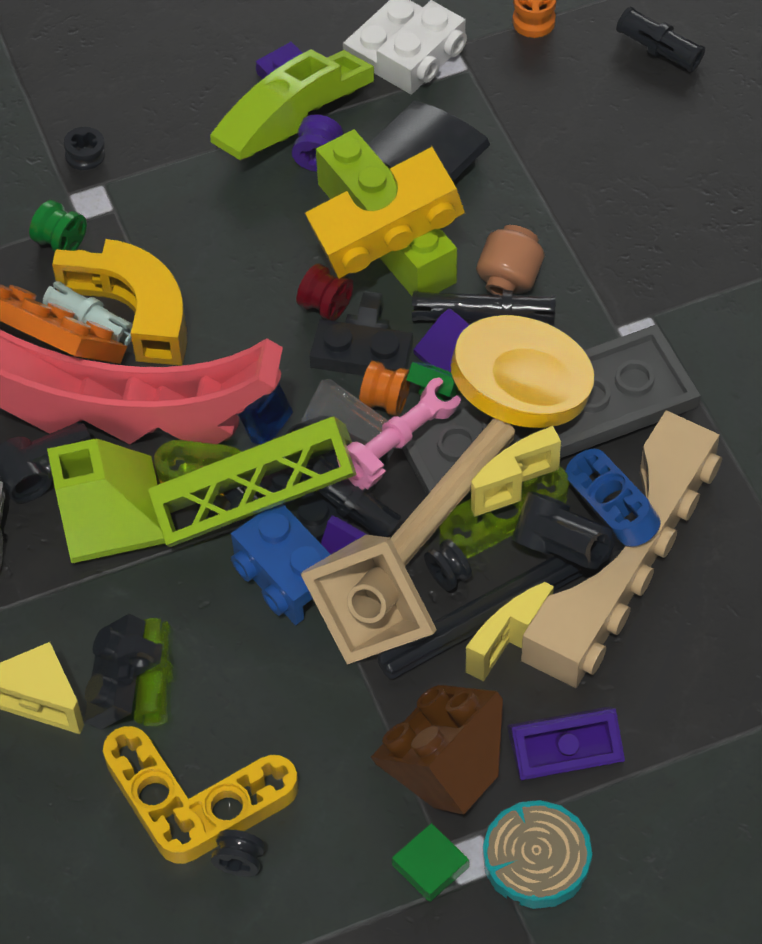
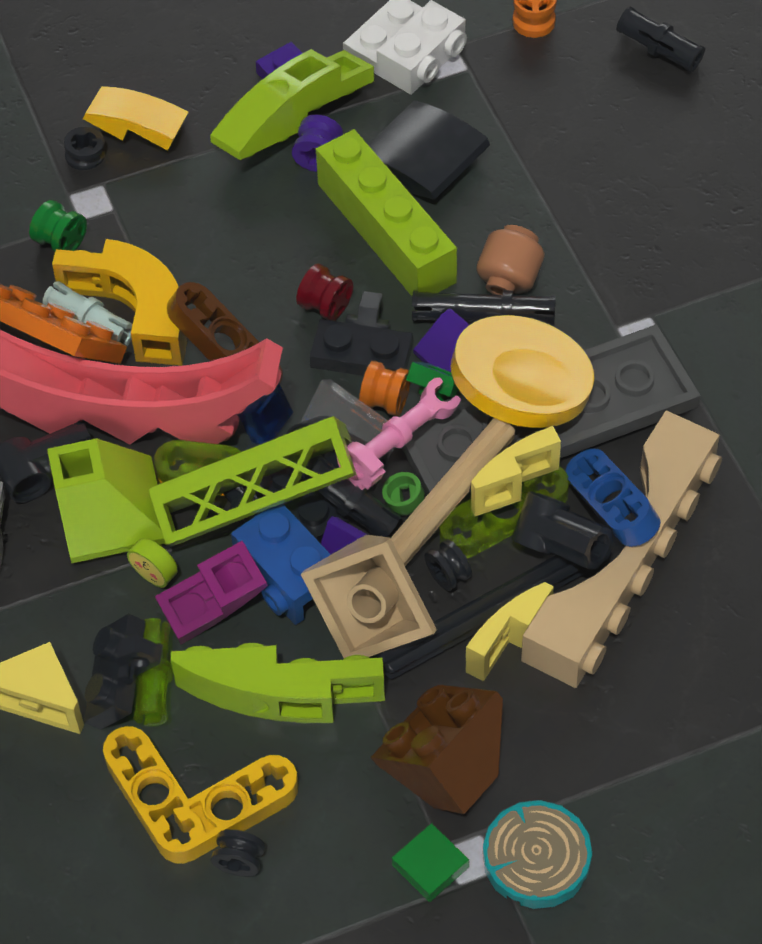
yellow arch [305,147,465,279] -> none
dark purple slope [507,707,625,780] -> none
none -> yellow slope [83,86,188,151]
none -> lime tile [127,539,178,588]
none -> magenta slope [155,540,268,645]
none -> reddish brown beam [167,282,283,401]
none -> lime slope [171,643,385,723]
none -> bright green hinge [382,472,425,516]

